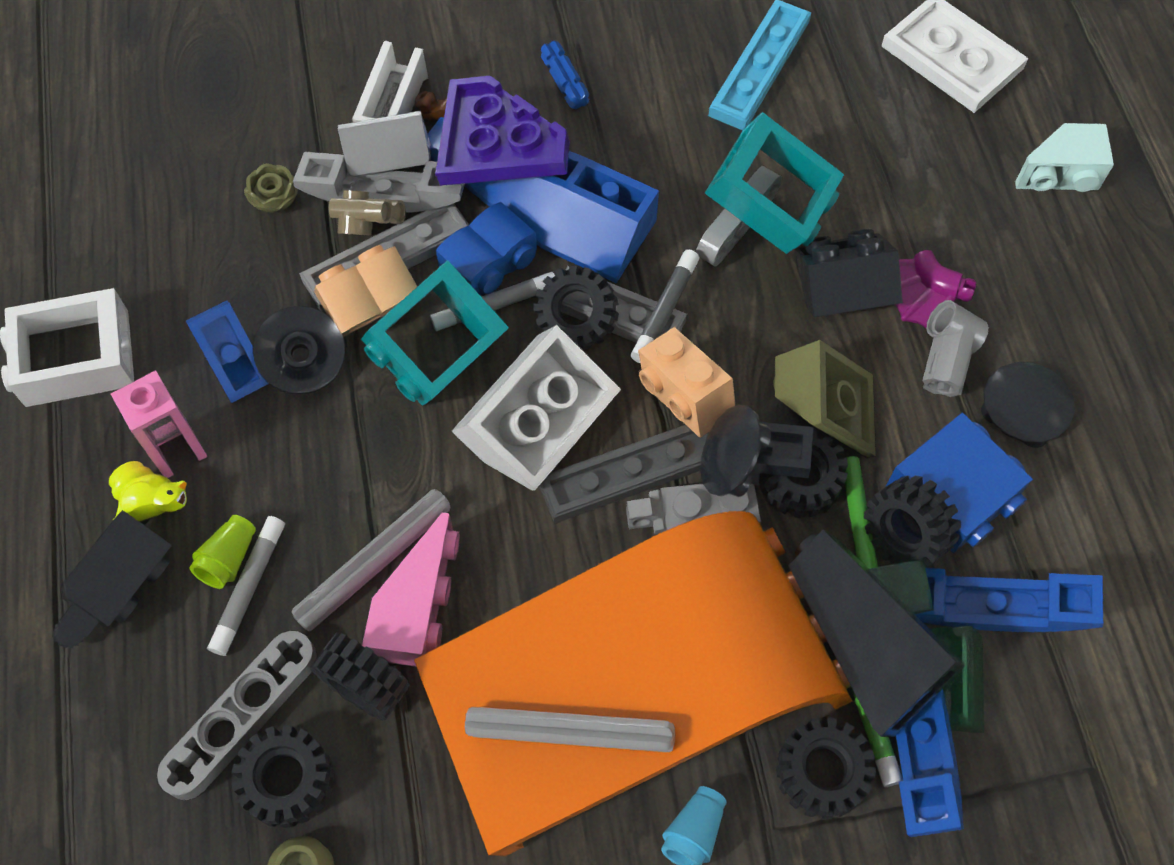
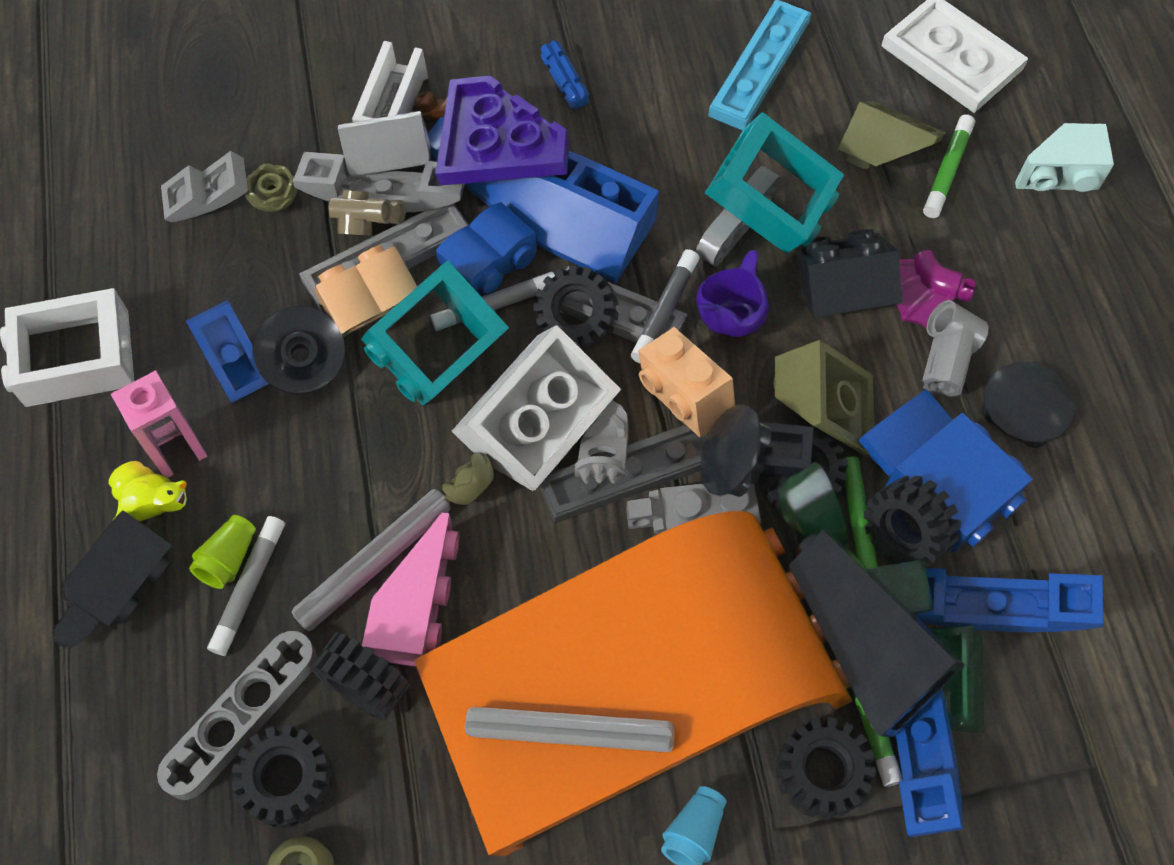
none -> light grey slope [161,151,248,223]
none -> olive plate [442,452,494,505]
none -> light grey piece [575,400,628,484]
none -> dark purple hair [696,250,769,337]
none -> clear green slope [778,462,848,546]
none -> olive slope [838,101,947,170]
none -> blue slope [858,389,953,476]
none -> bright green bar [923,115,975,218]

